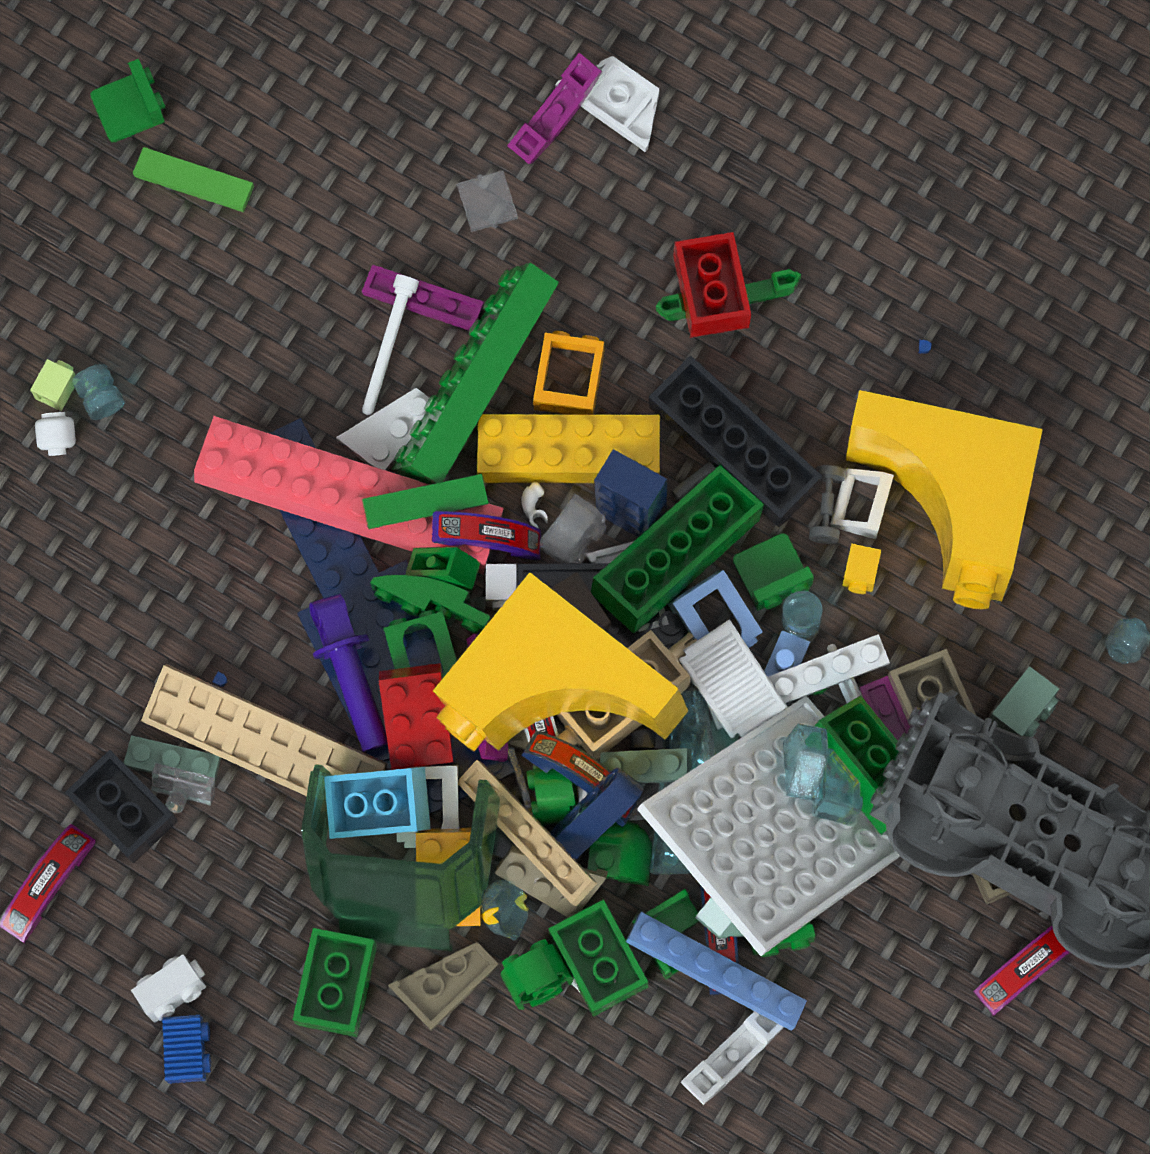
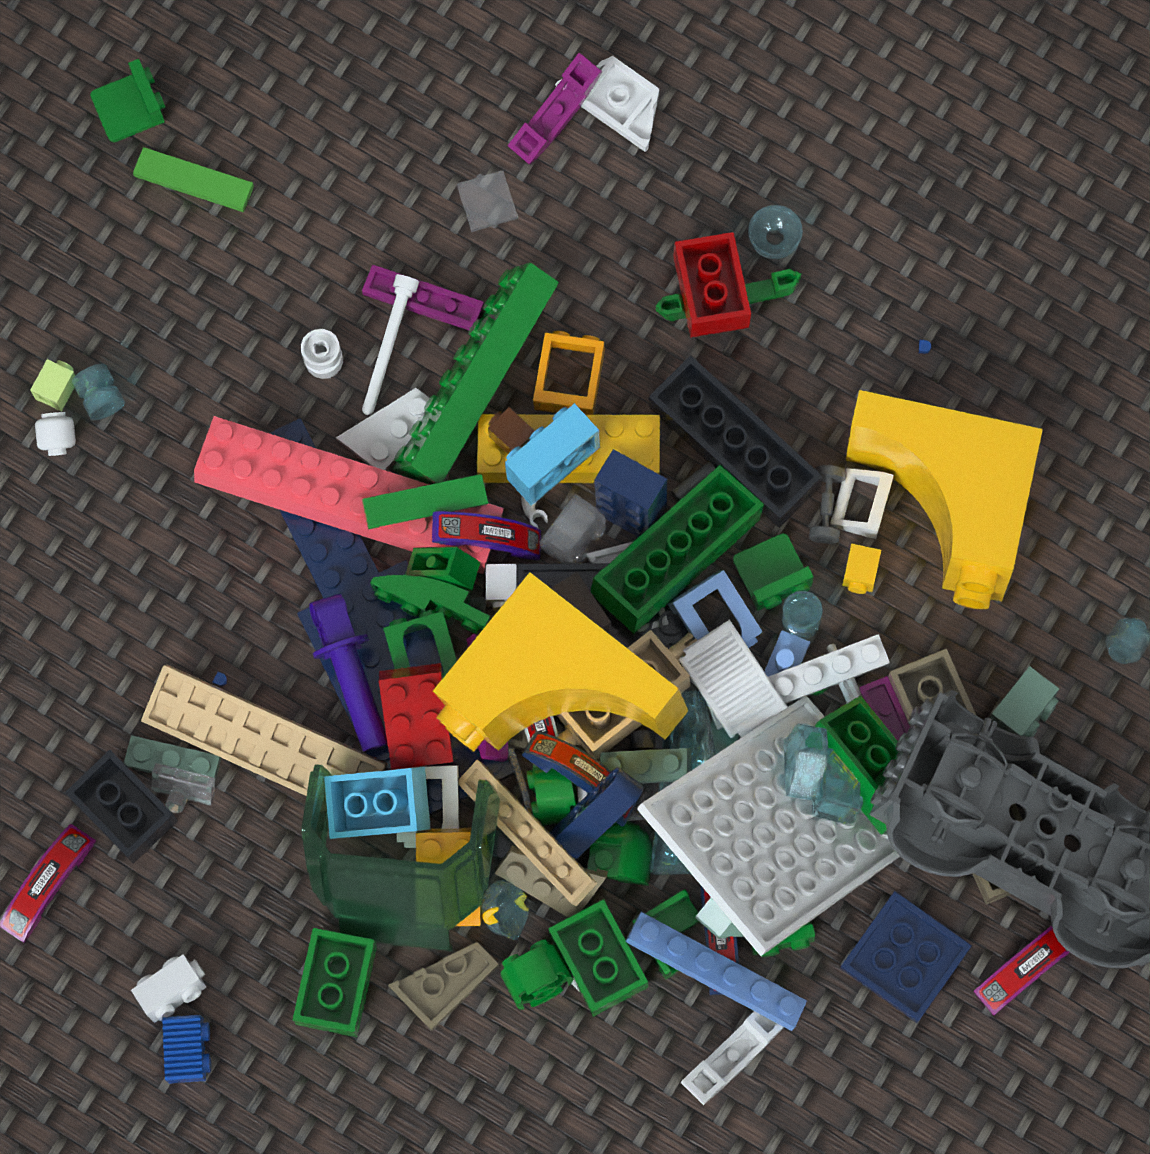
none -> white wheel [301,329,343,379]
none -> reddish brown brick [488,407,535,454]
none -> medium azure brick [505,403,600,506]
none -> clear light blue piece [748,205,803,259]
none -> dark blue plate [840,891,972,1023]

